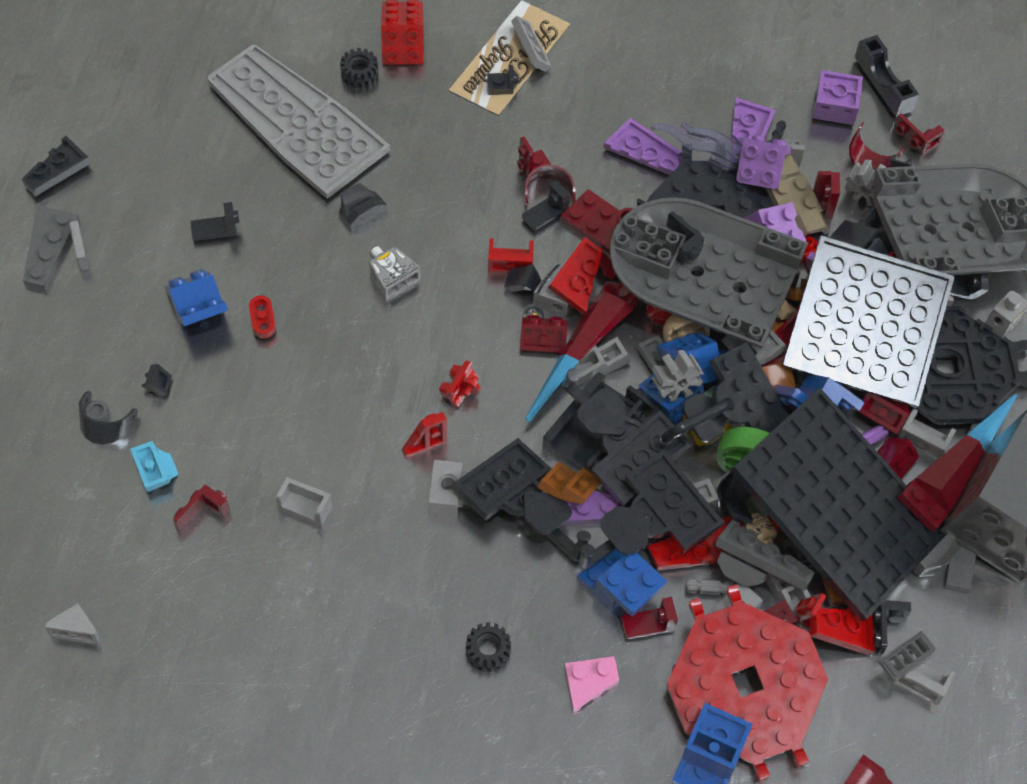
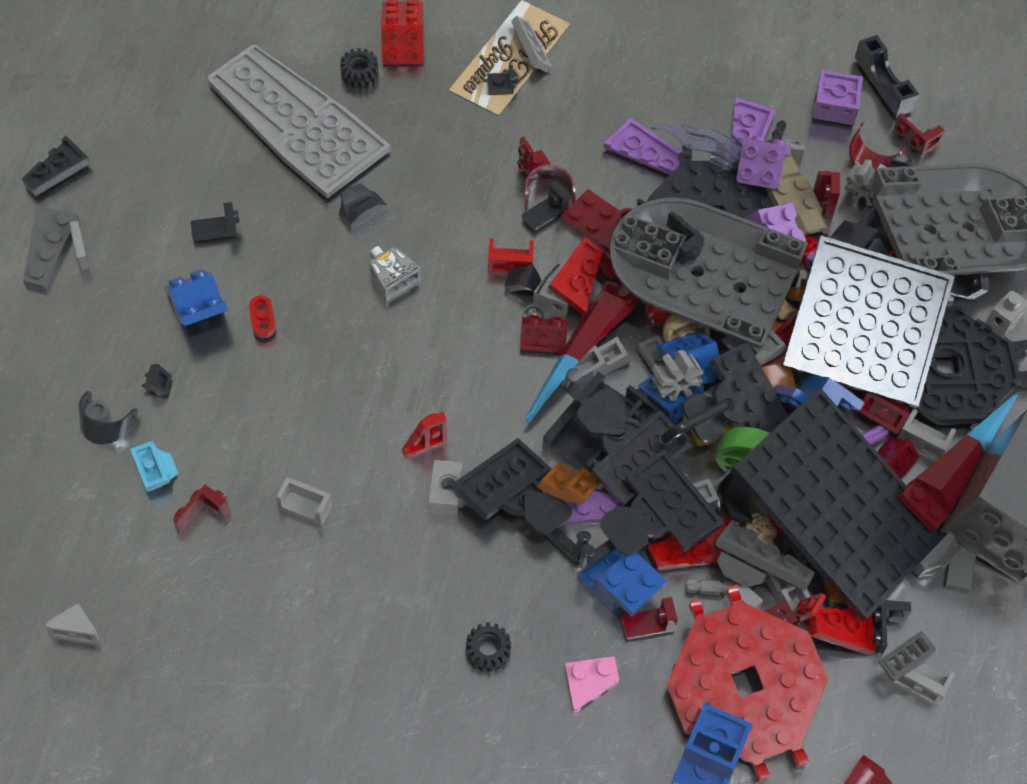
red hips [439,360,481,408] -> none

